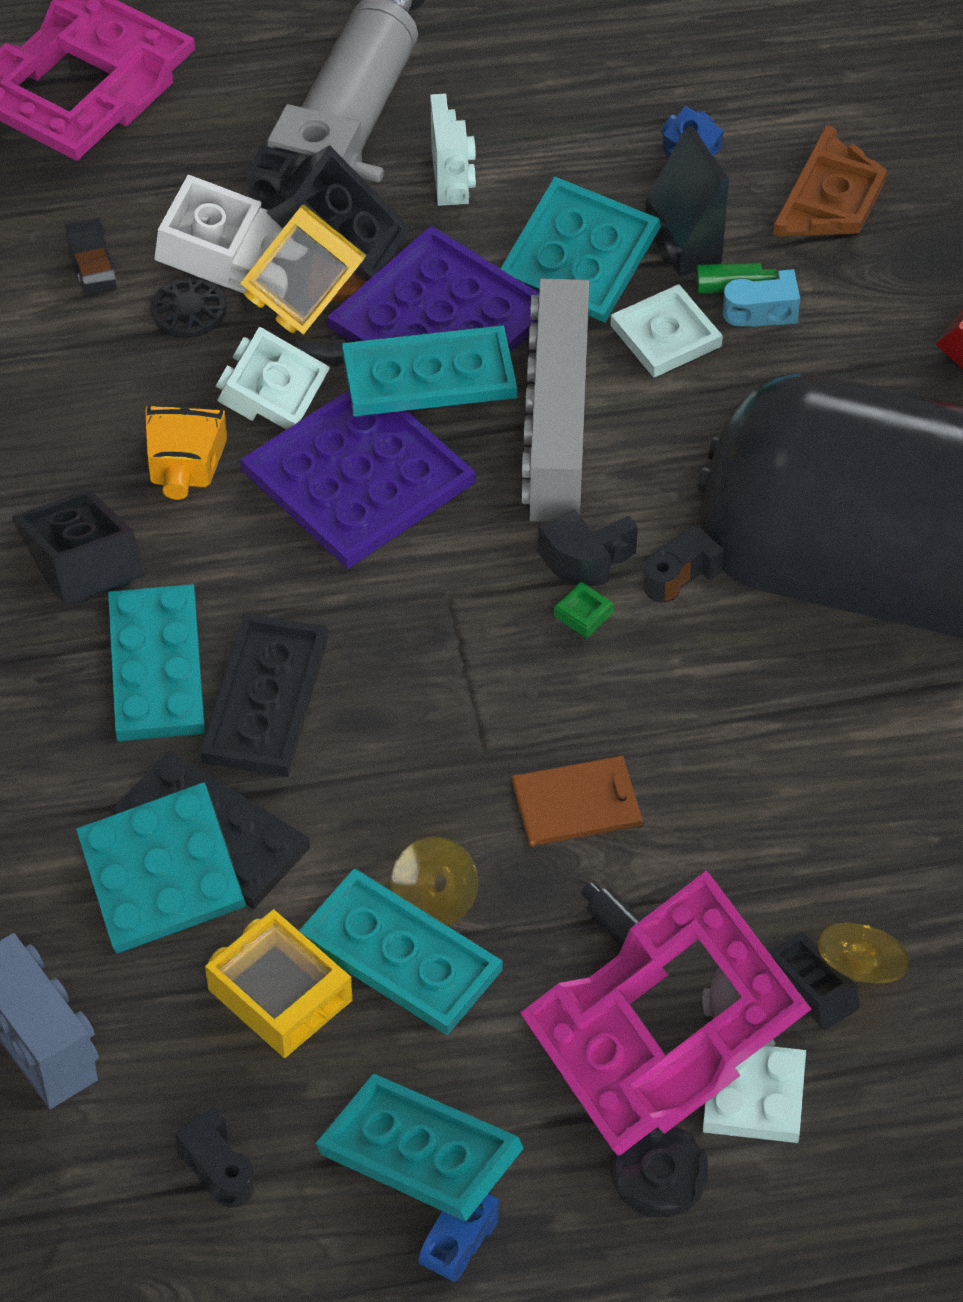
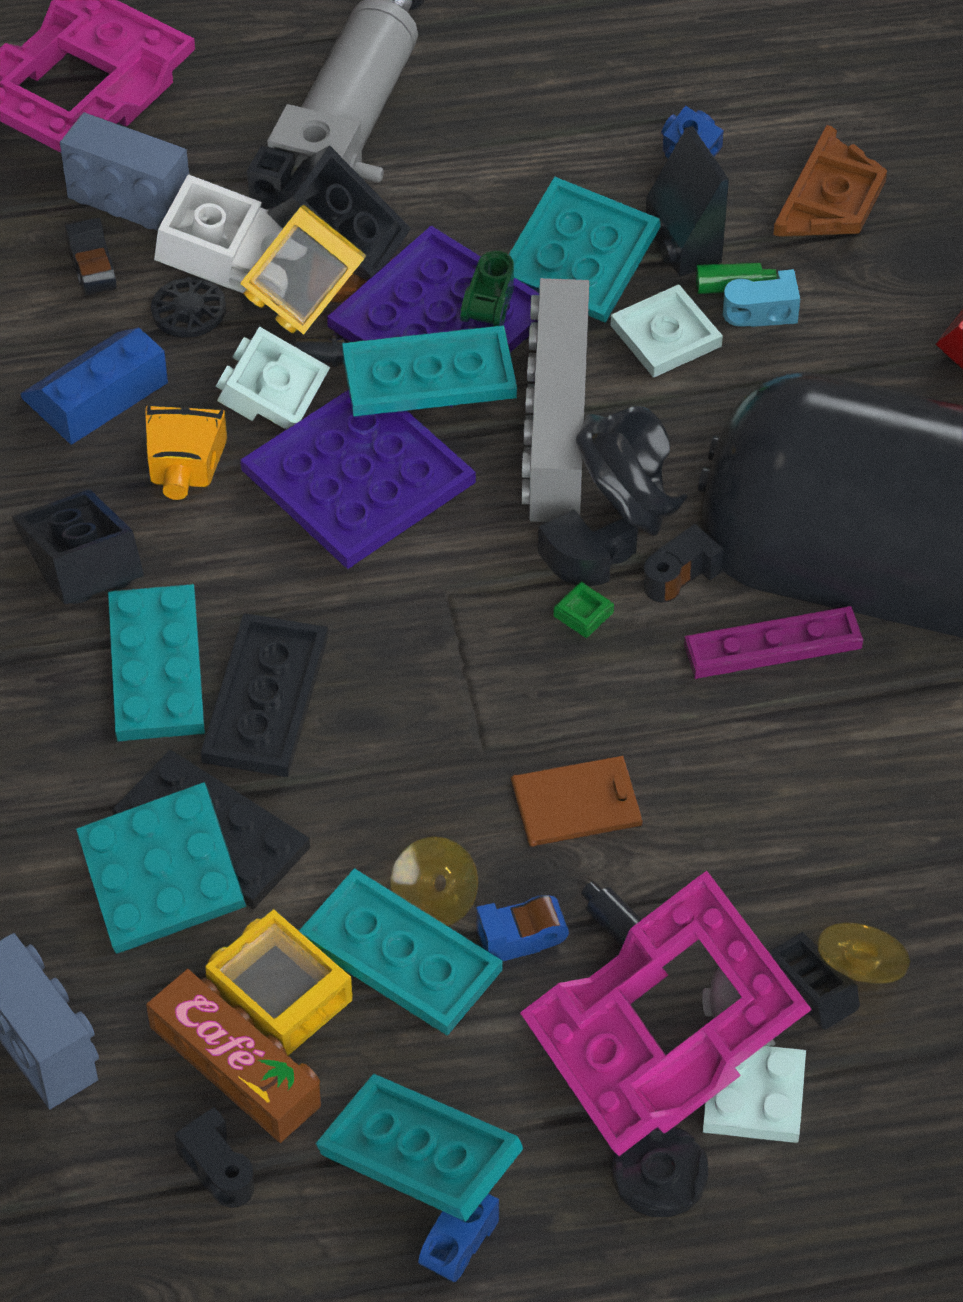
light aqua plate [430,94,476,206] -> none
none -> blue slope [21,328,168,445]
none -> sand blue brick [60,112,189,231]
none -> dark orange brick [146,969,321,1143]
none -> dark green piece [460,250,514,327]
none -> blue leg [476,895,569,961]
none -> black piece [575,406,688,536]
none -> magenta tile [684,606,863,679]

